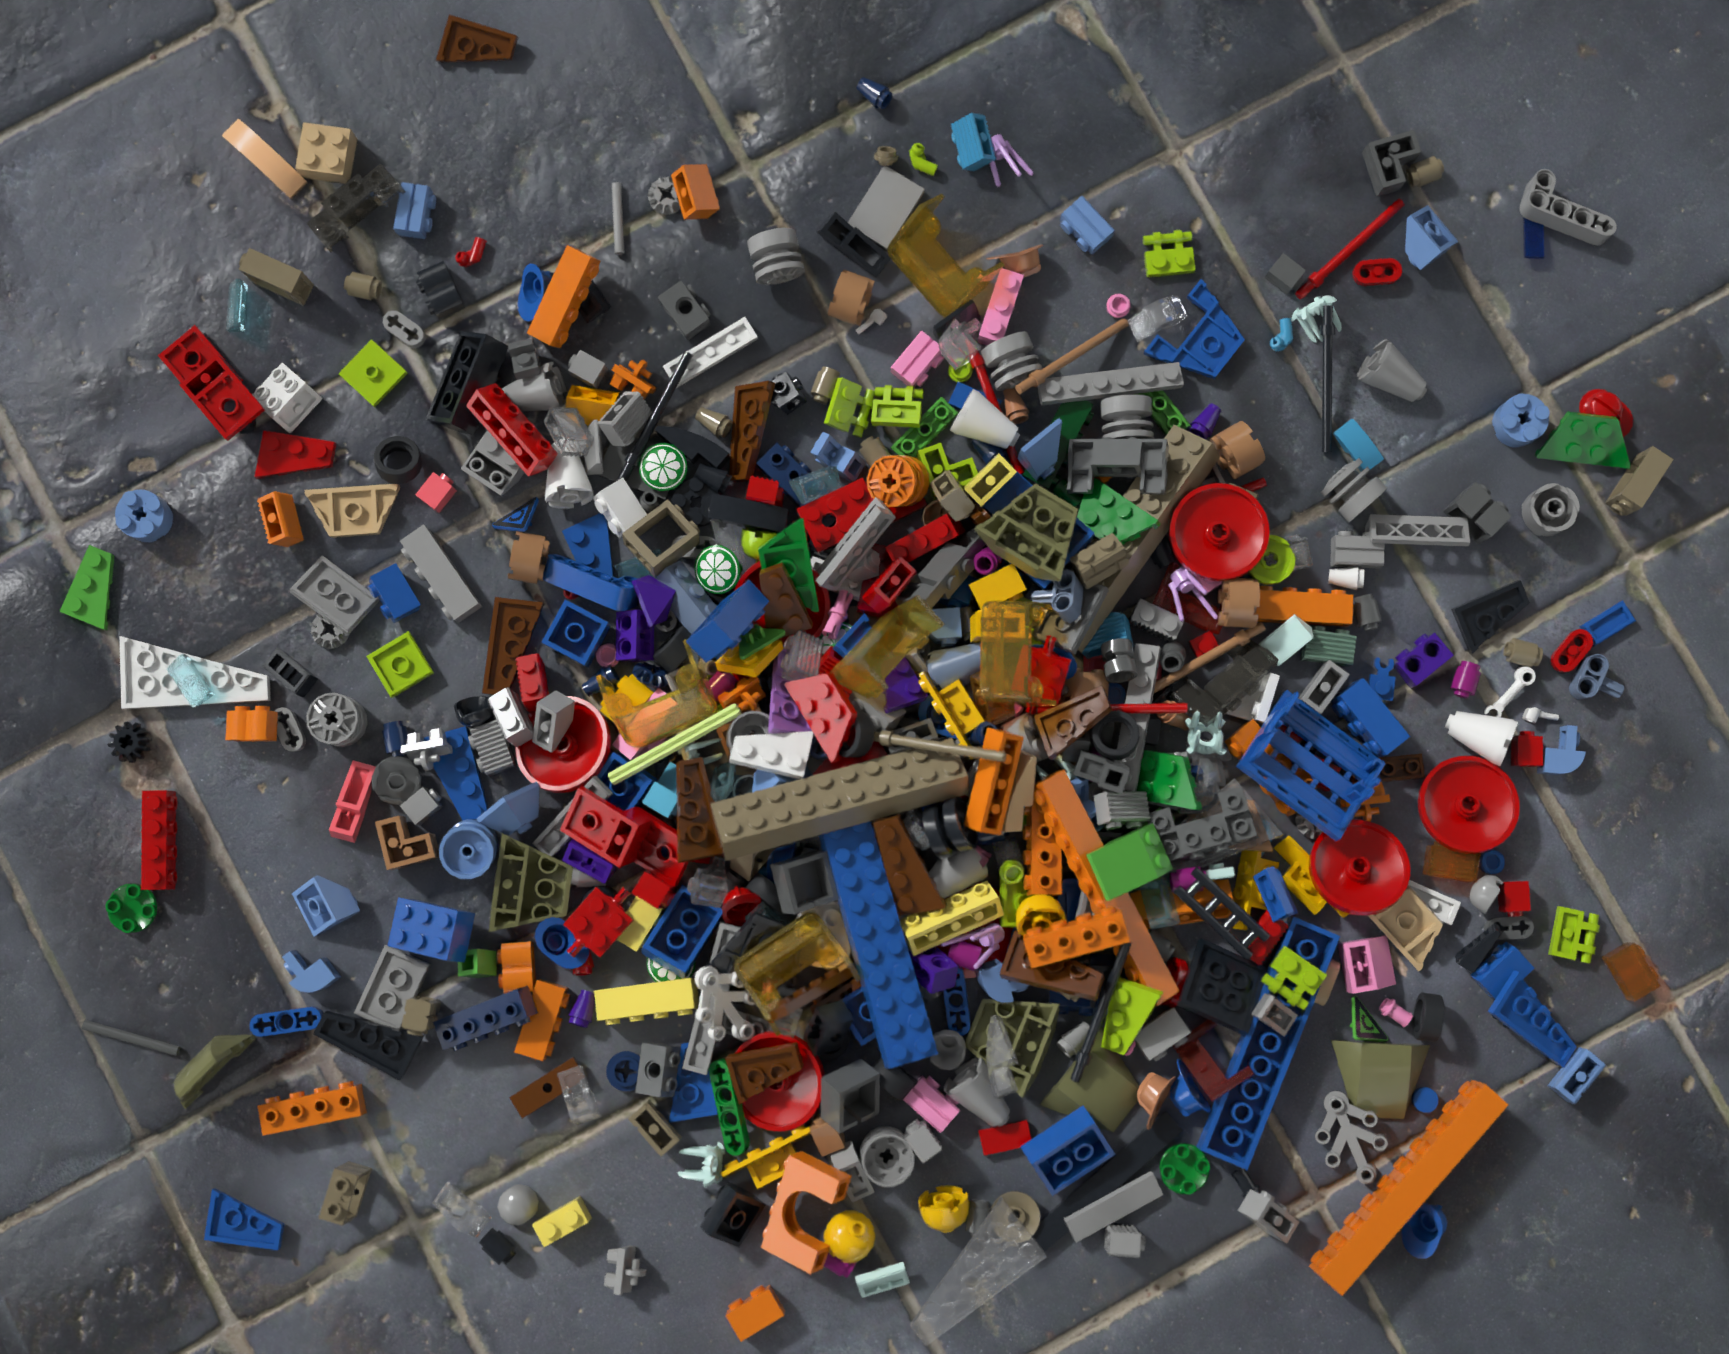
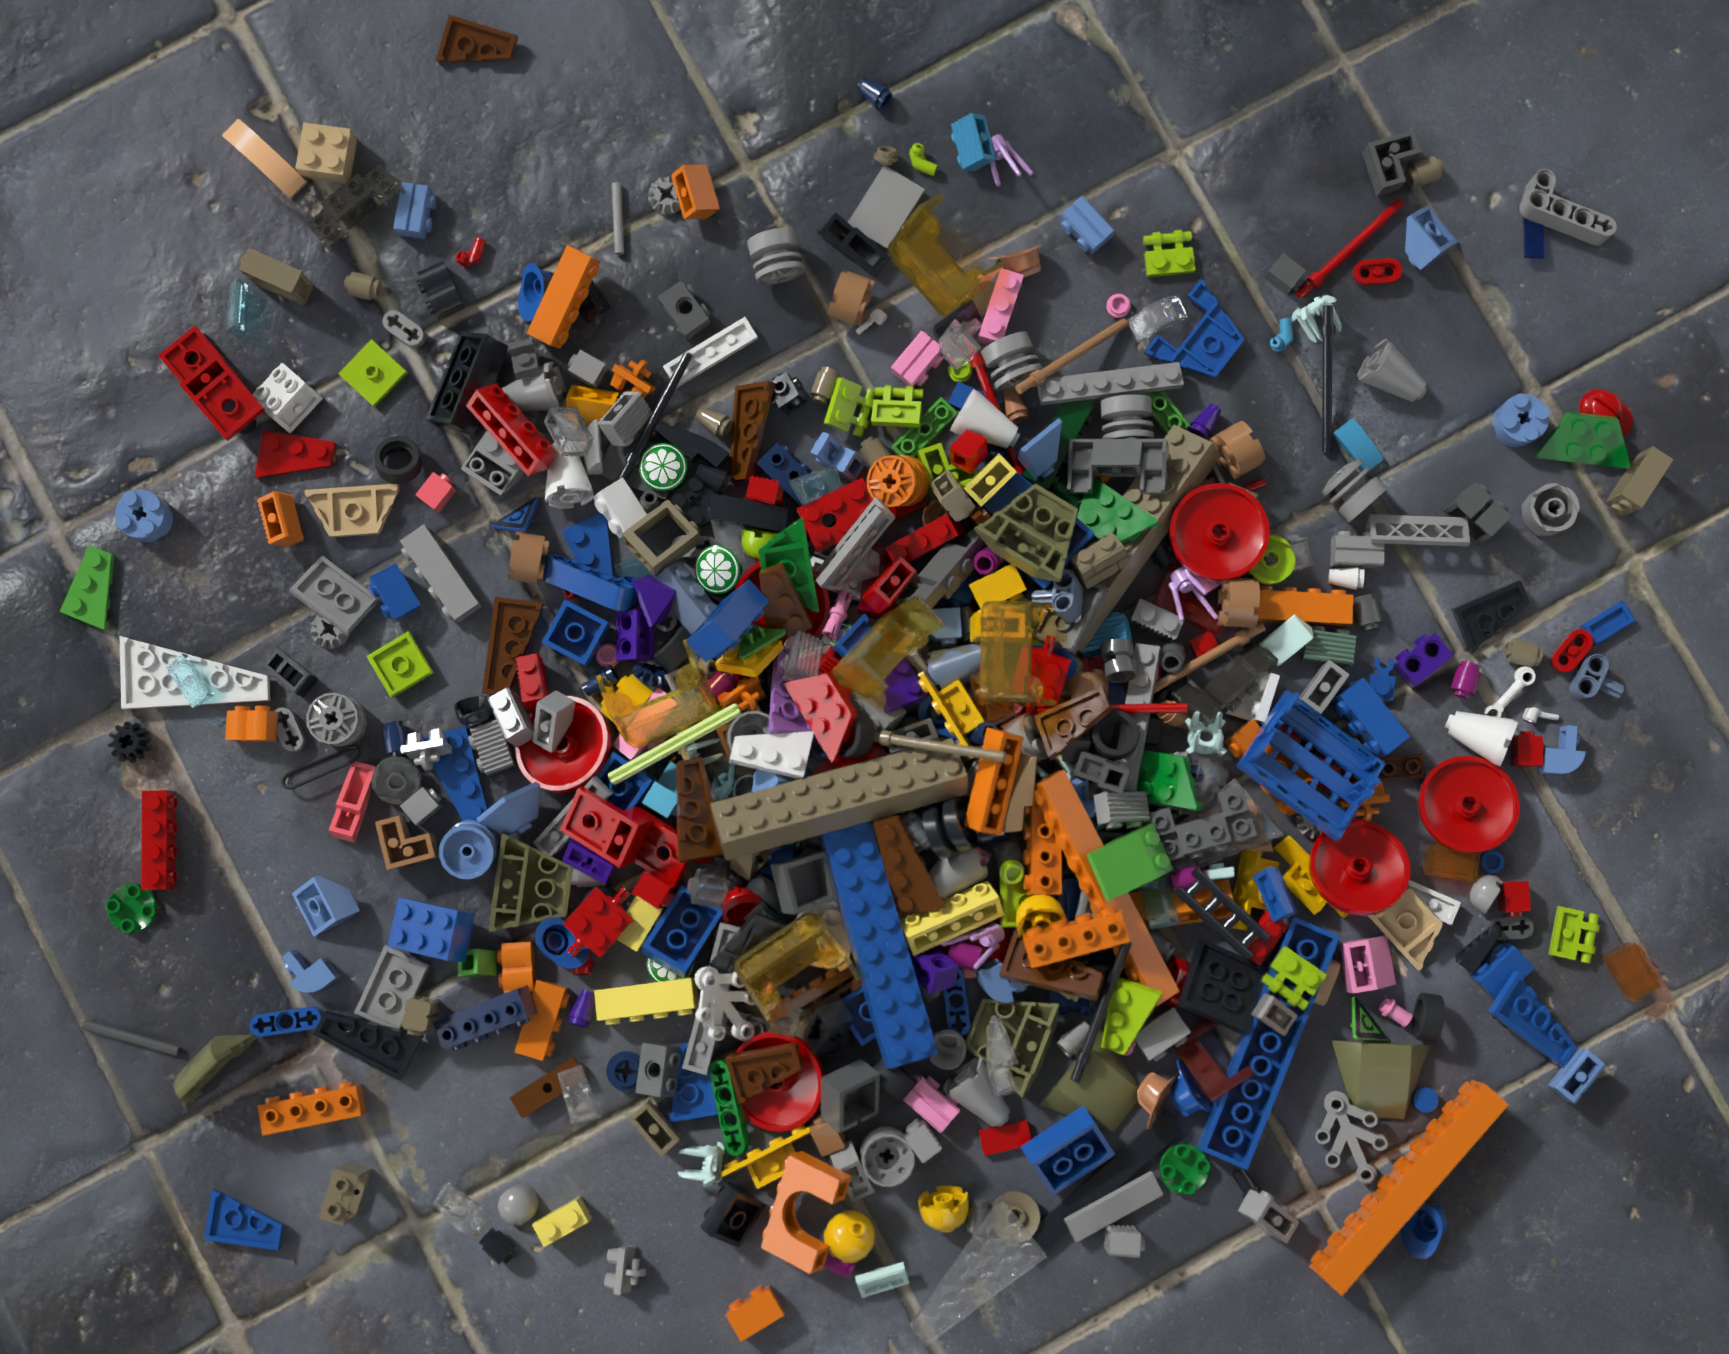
none -> black piece [281,745,361,790]
none -> red brick [949,429,988,474]

